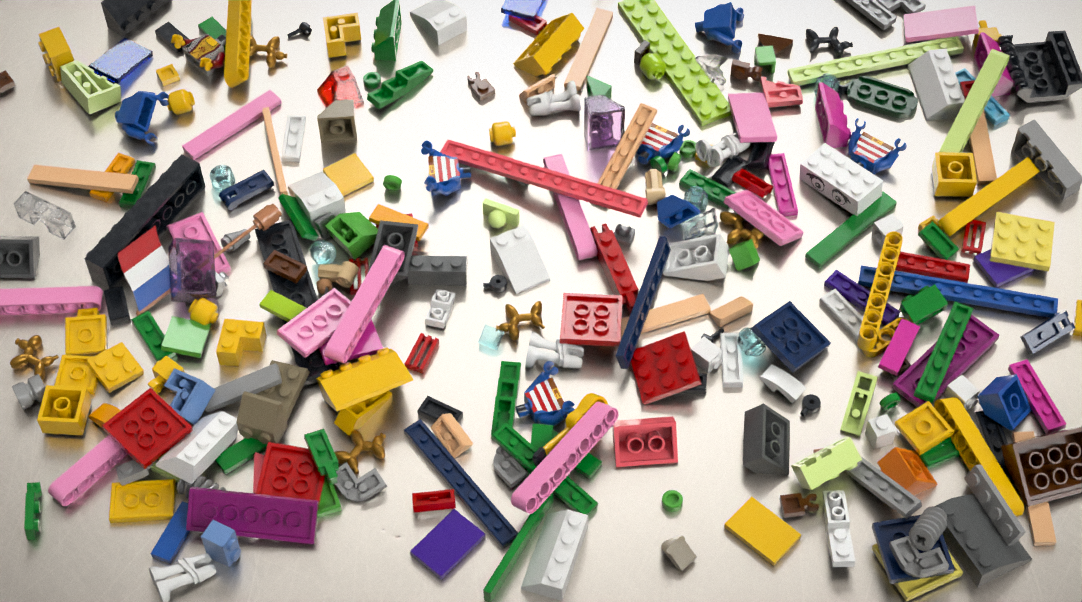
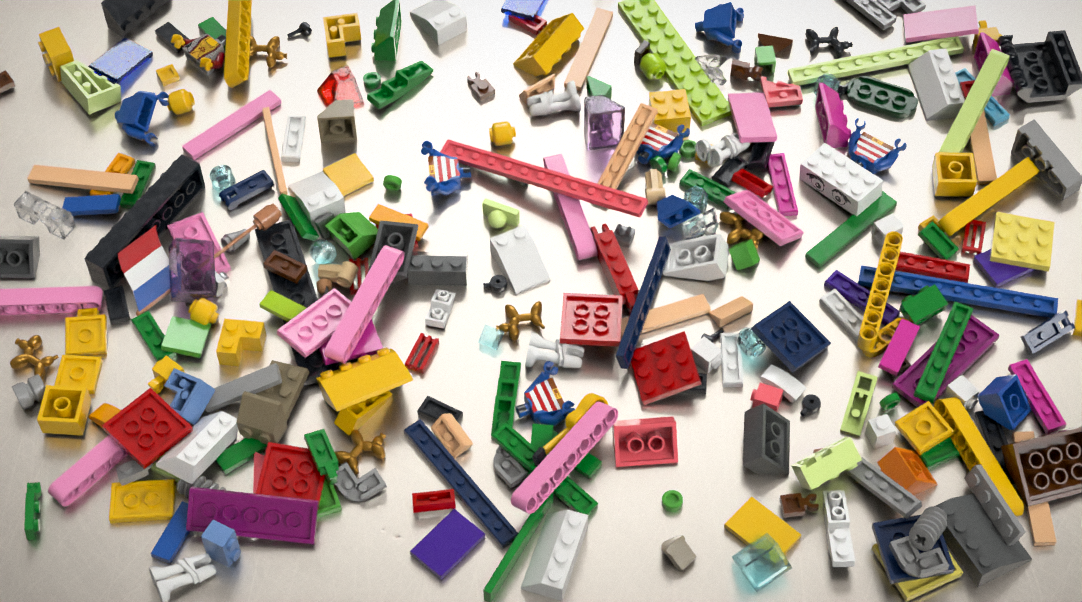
yellow plate [87,342,144,393] -> none
none -> blue tile [61,194,121,216]
none -> yellow brick [648,89,691,132]
none -> clear light blue slope [732,533,792,592]
none -> coral brick [750,382,783,412]

